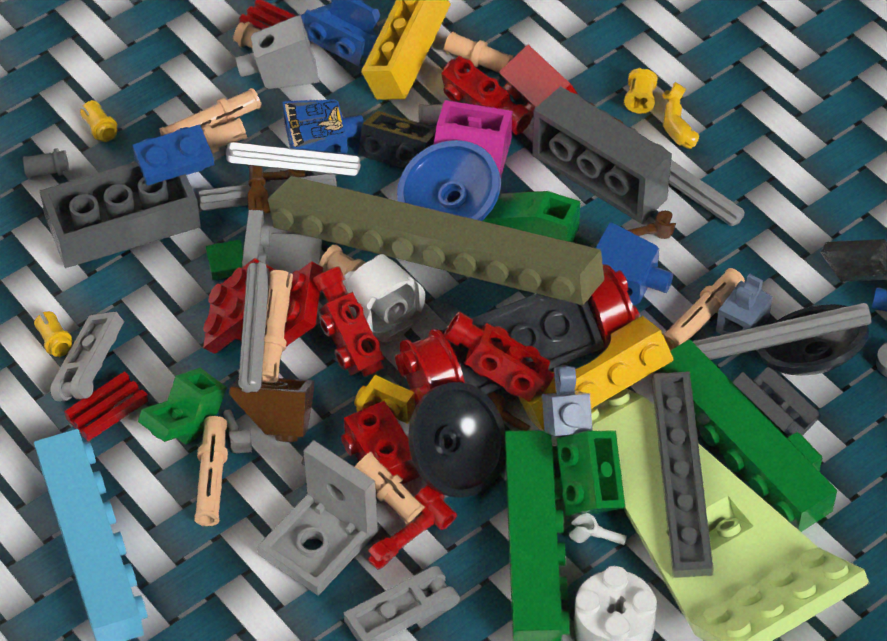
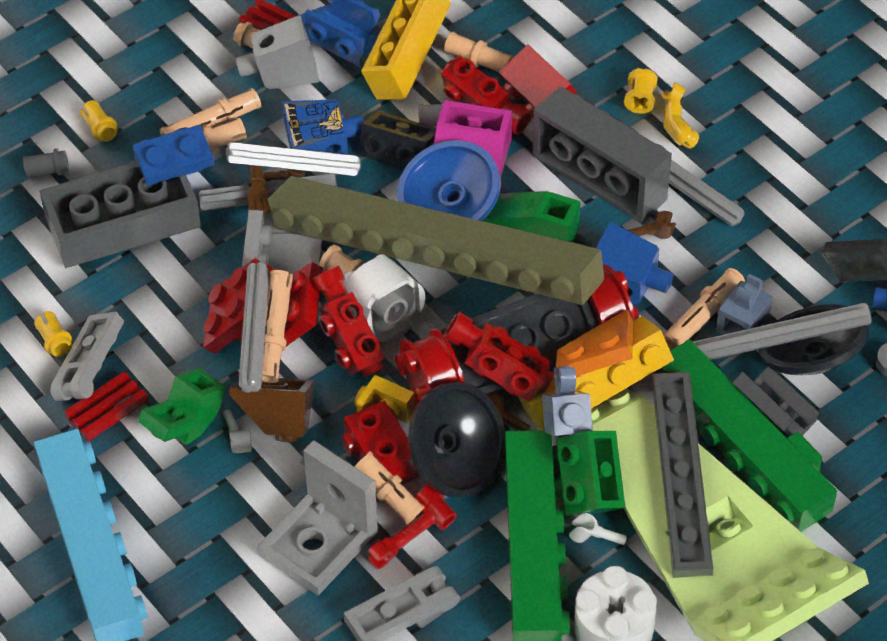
light nougat pin [195,416,228,526] -> none
green tile [206,239,243,281] -> none
none -> orange wing [556,310,634,377]

